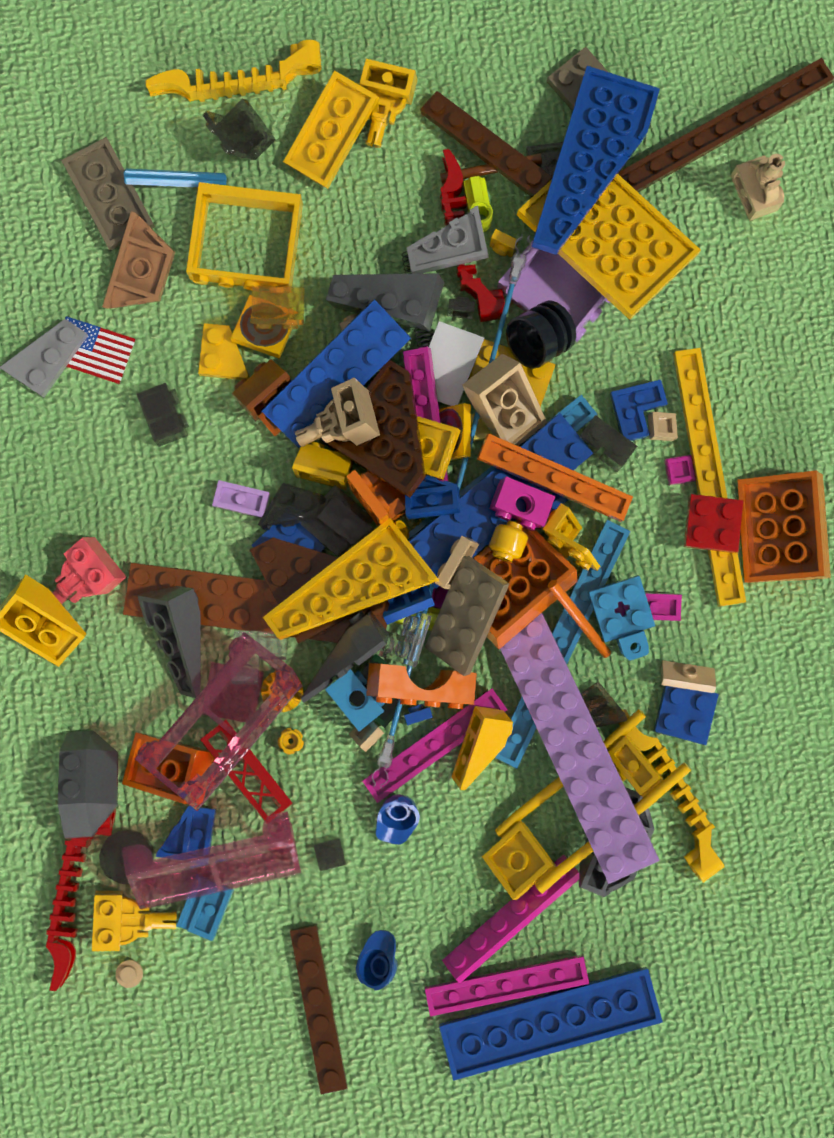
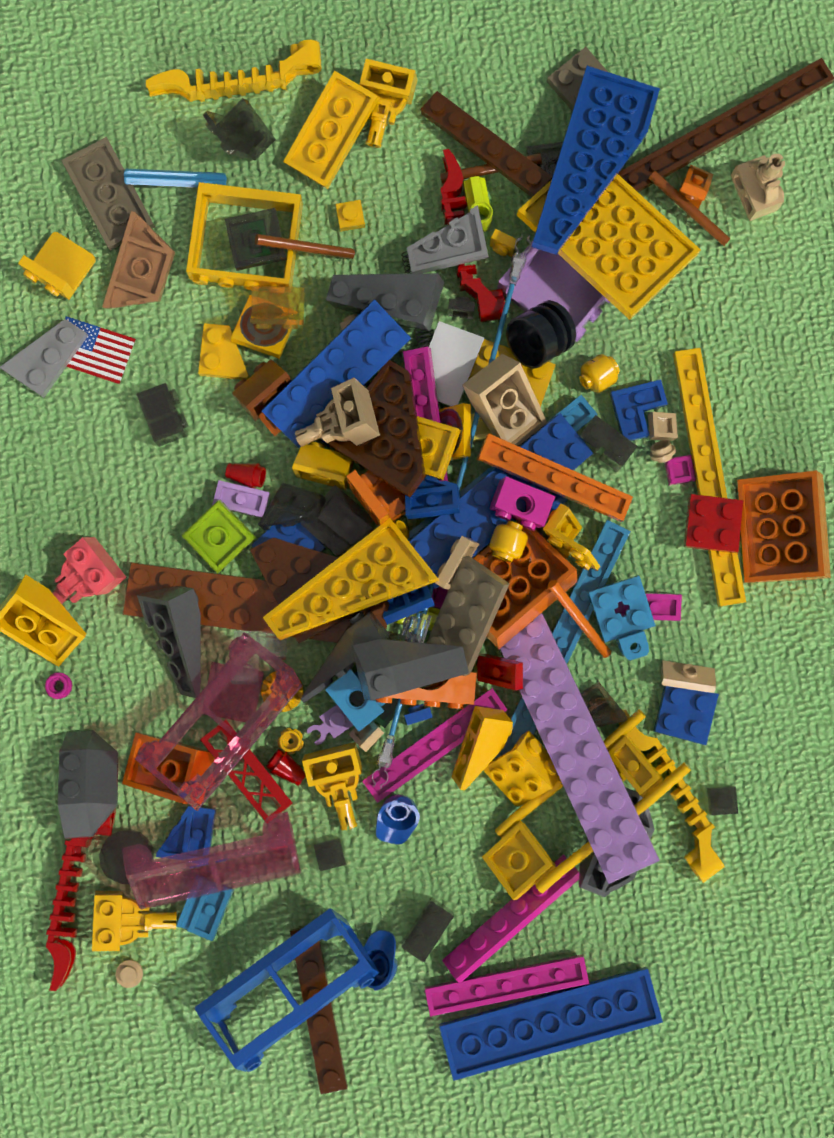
none -> yellow bracket [18,232,96,300]
none -> dark pink plate [45,673,72,699]
none -> lime tile [181,499,256,574]
none -> blue windscreen [194,908,379,1072]
none -> clear smoke tile [225,208,287,271]
none -> red cone [225,463,266,489]
none -> dark orange bar [255,234,355,259]
none -> red cone [266,749,306,786]
none -> yellow brick [302,742,362,830]
none -> lavender plate [307,705,353,745]
none -> yellow plate [336,200,365,232]
none -> dark grey wedge [351,639,469,701]
none -> clear smoke brick [401,897,454,962]
none -> red plate [477,654,523,691]
none -> yellow bracket [484,731,559,806]
none -> yellow head [579,354,620,393]
none -> dark orange bar [648,170,731,246]
none -> tan plate [650,440,676,463]
none -> orange slope [679,165,714,208]
none -> clear smoke plate [707,786,738,815]

